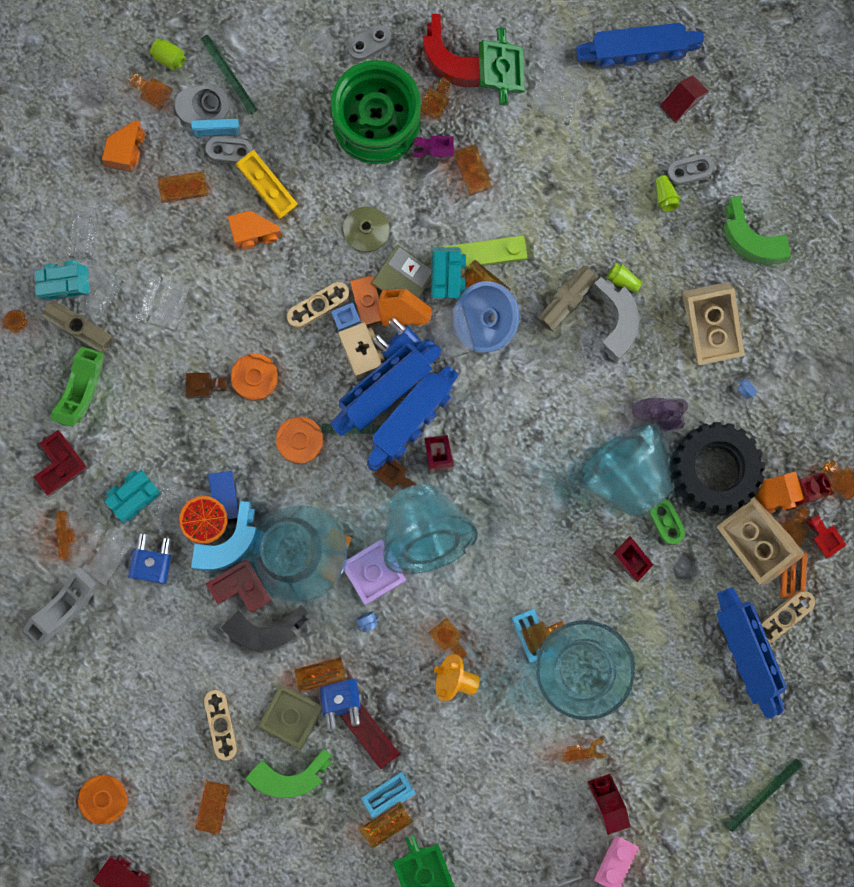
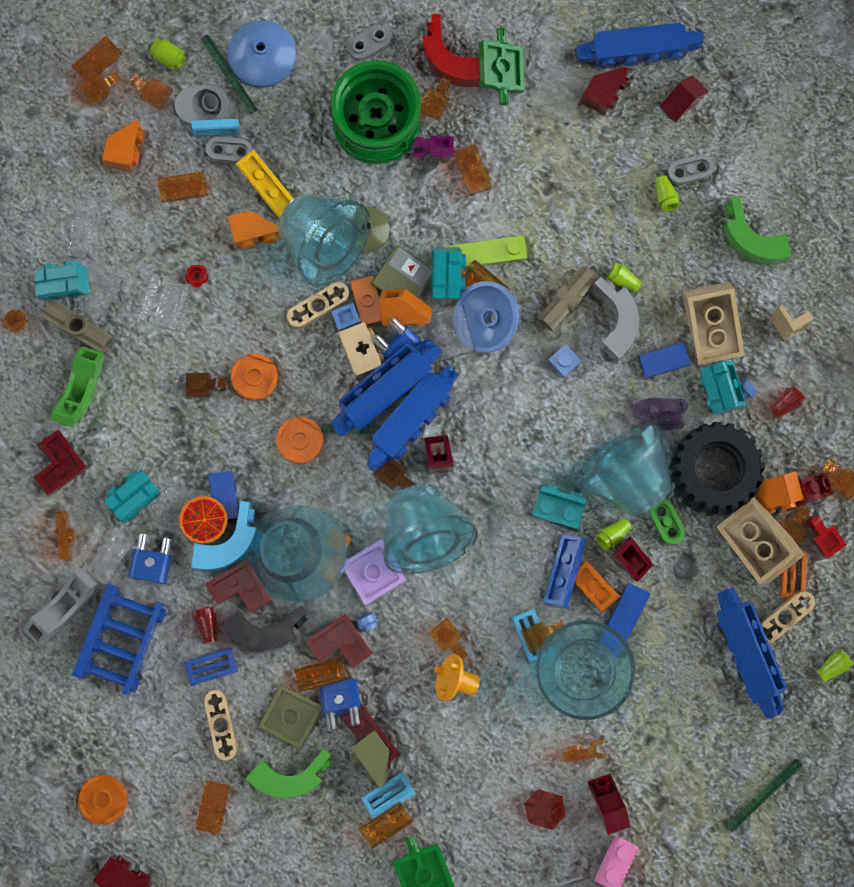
none -> clear orange plate [72,36,123,85]
none -> blue fence [72,583,166,696]
none -> clear orange plate [78,71,121,105]
none -> blue tile [184,648,238,686]
none -> red plate [185,265,209,288]
none -> clear red cone [193,606,218,643]
none -> medium blue dish [227,20,297,88]
none -> clear light blue cone [278,194,370,286]
none -> dark red plate [305,613,373,667]
none -> olive slope [350,731,390,789]
none -> clear red panel [524,789,566,830]
none -> teal bracket [532,484,587,530]
none -> blue tile [543,534,587,609]
none -> medium blue plate [548,344,581,378]
none -> orange plate [575,561,620,613]
none -> dark red slope [581,67,630,115]
none -> lime cone [596,518,632,551]
none -> blue tile [596,583,651,658]
none -> blue tile [638,342,691,379]
none -> teal brick [700,361,747,415]
none -> tan panel [770,305,814,341]
none -> clear red cone [770,385,806,419]
none -> lime cone [816,649,854,682]

